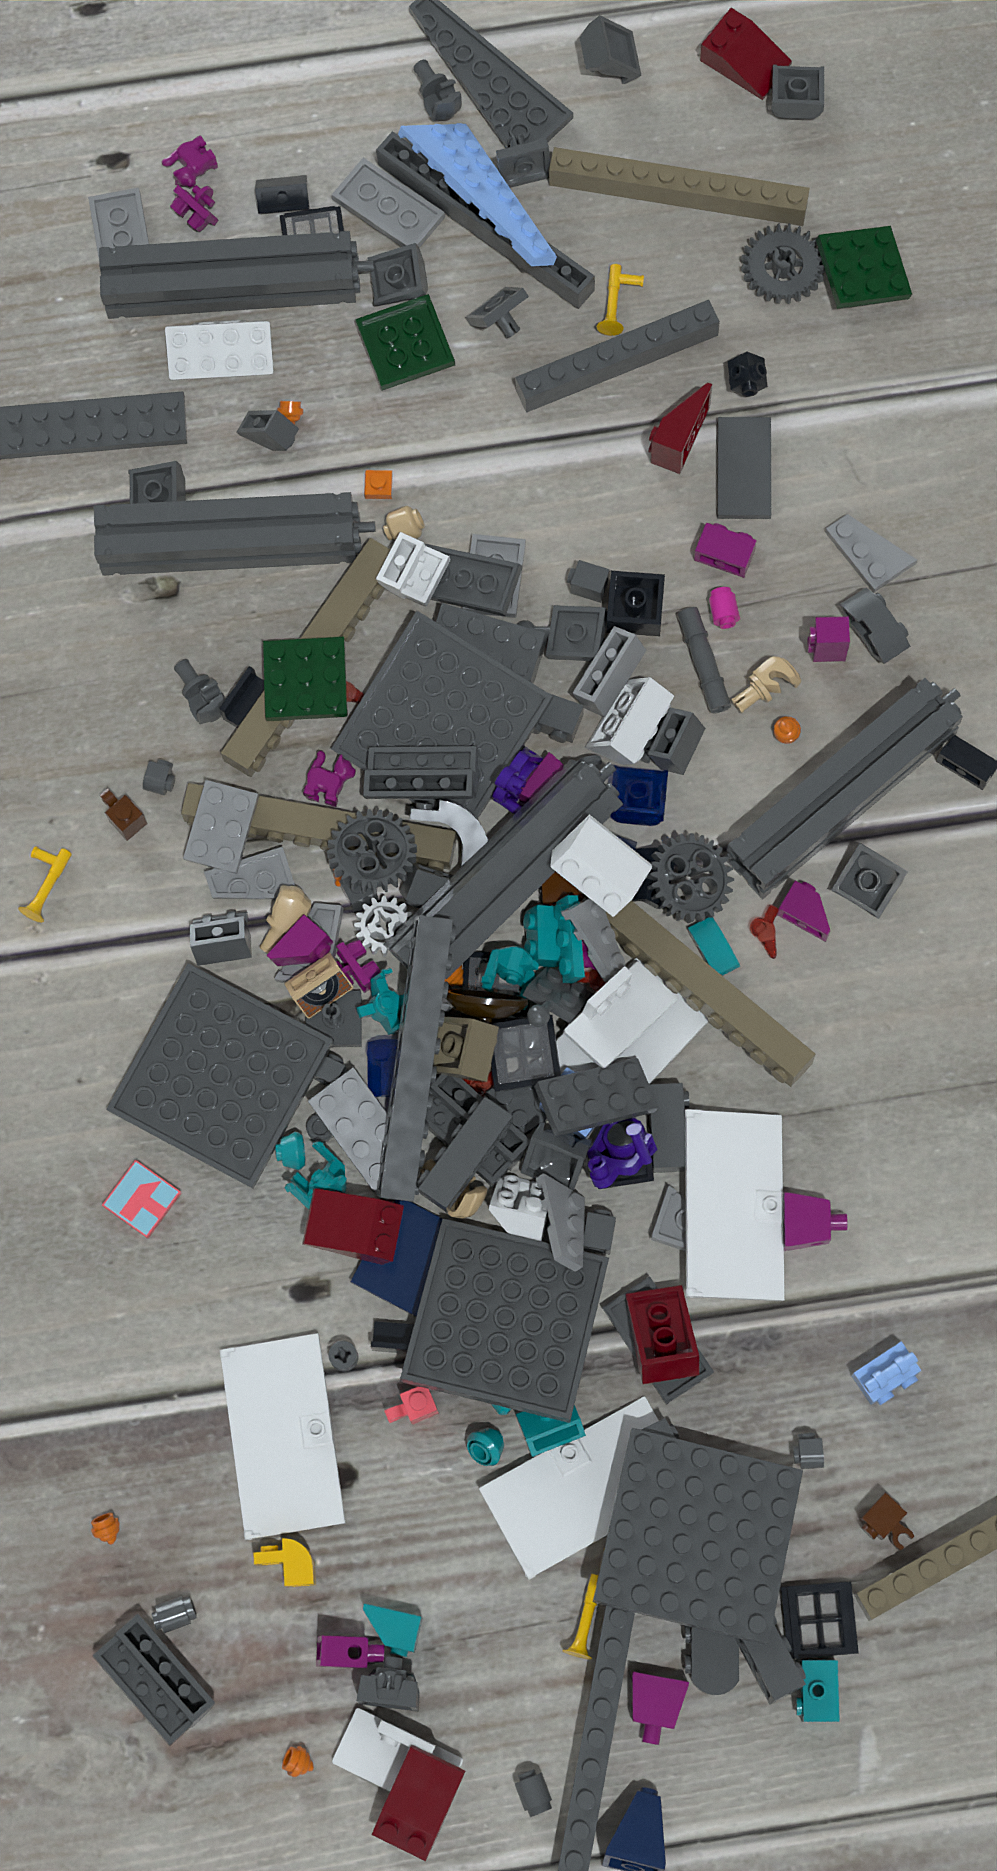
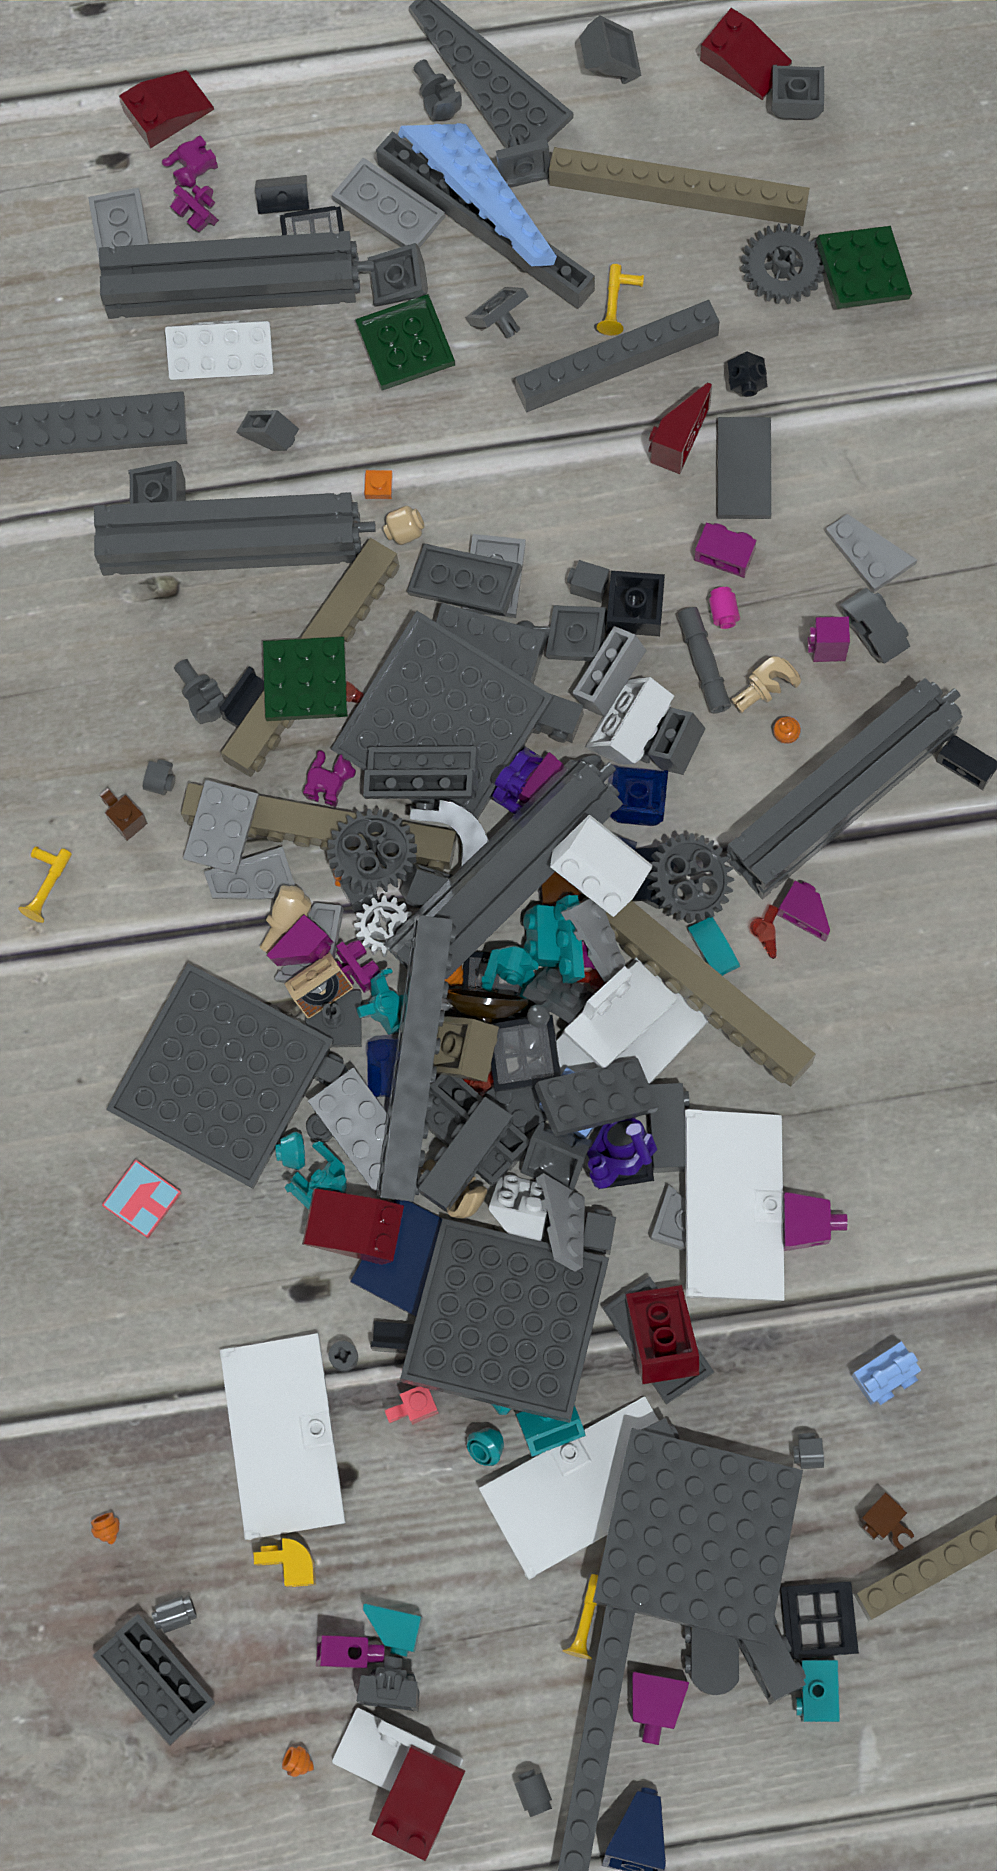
dark grey brick [190,910,252,966] -> none
orange plate [277,401,303,425] -> none
white brick [376,532,451,607] -> none
dark grey slope [831,843,908,919] -> none
none -> dark red slope [119,70,214,149]

